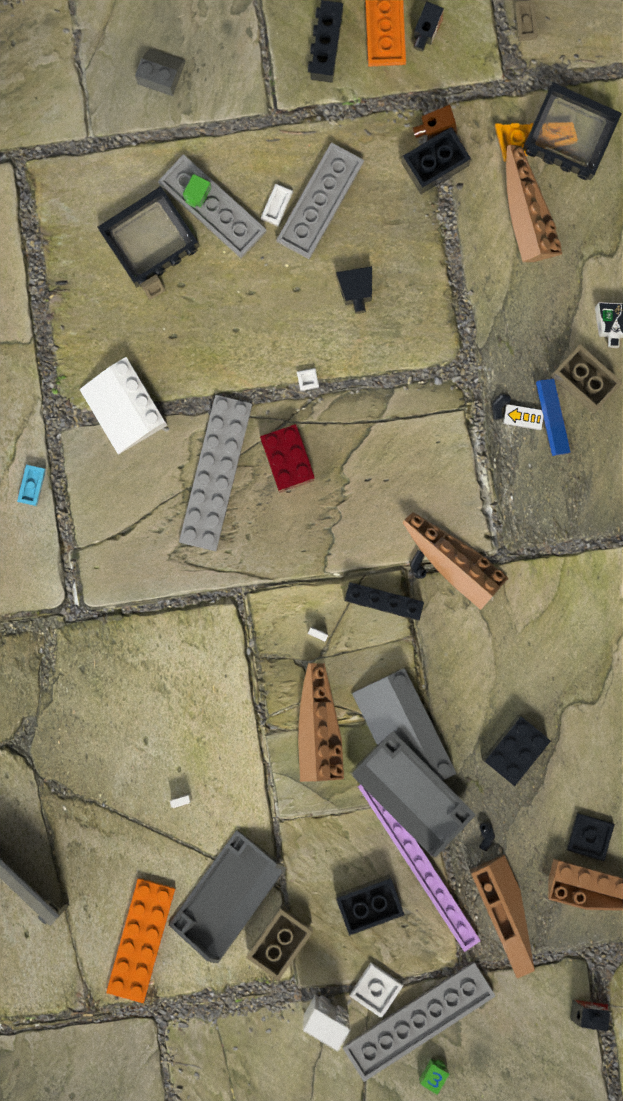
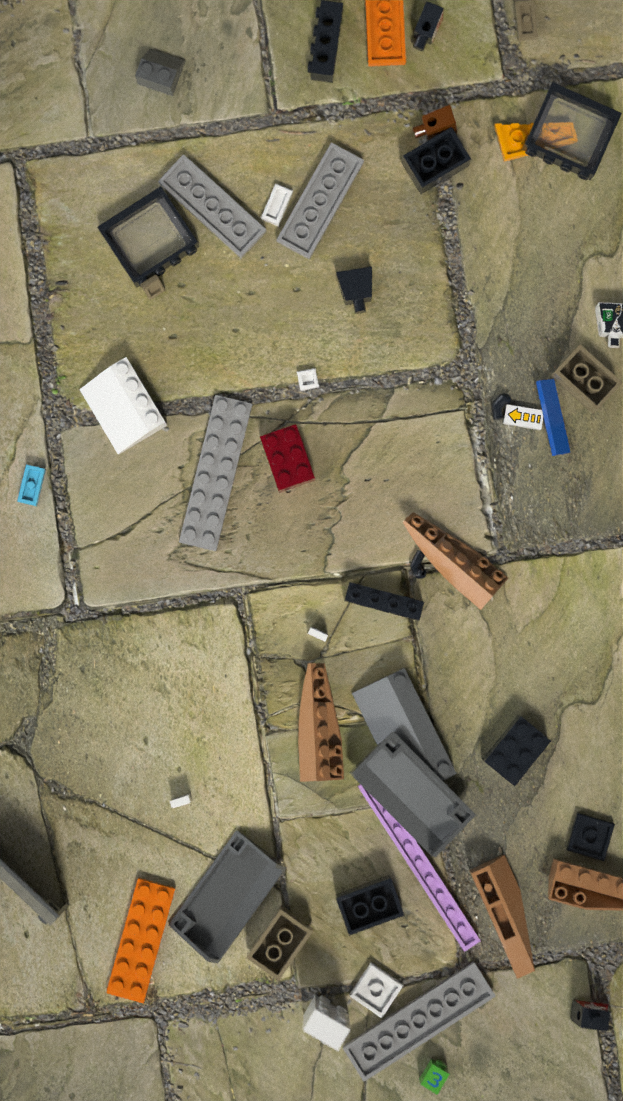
bright green brick [183,174,212,208] -> none
black arm [479,822,495,852] -> none
medium nougat wedge [506,145,562,262] -> none

